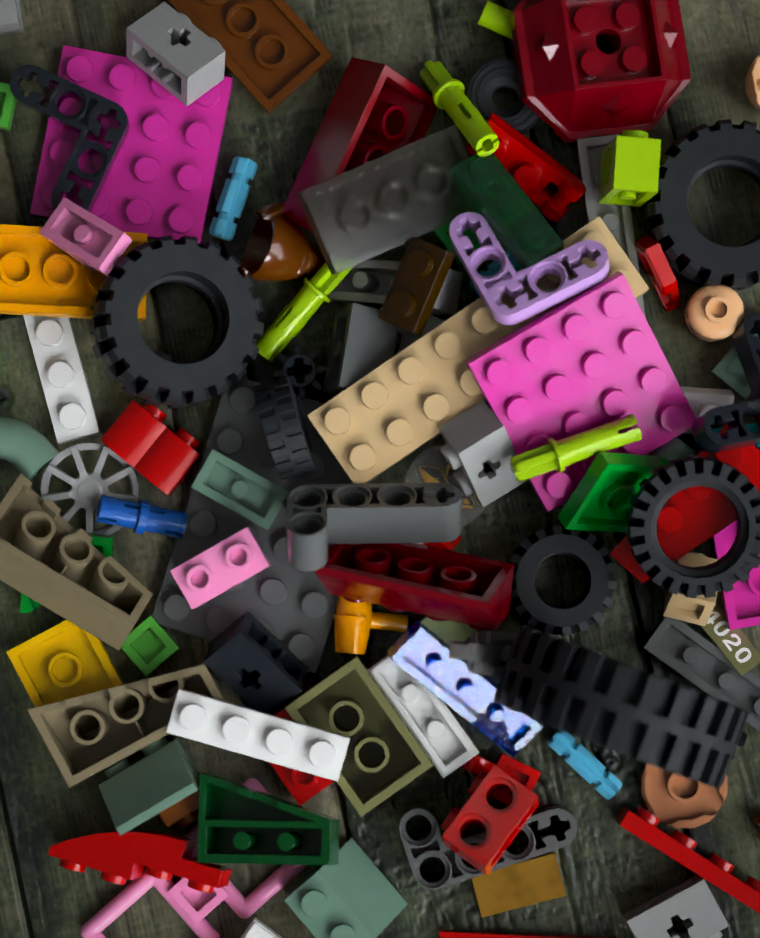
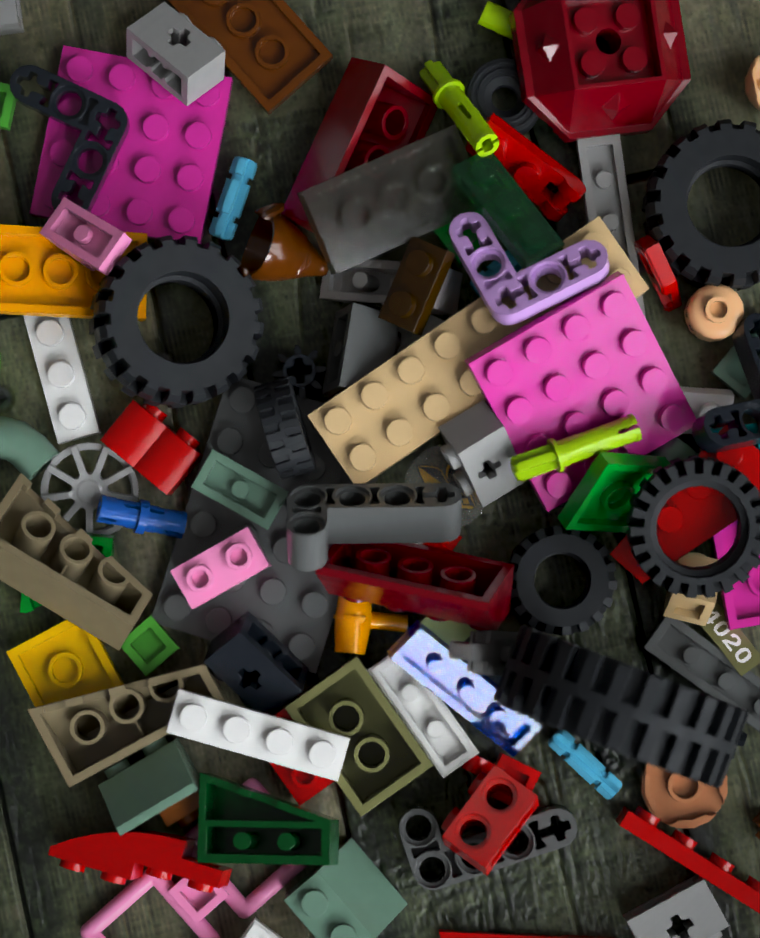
lime axle [255,250,353,363] -> none
pearl gold tile [471,852,566,917] -> none
lime brick [598,130,661,207] -> none

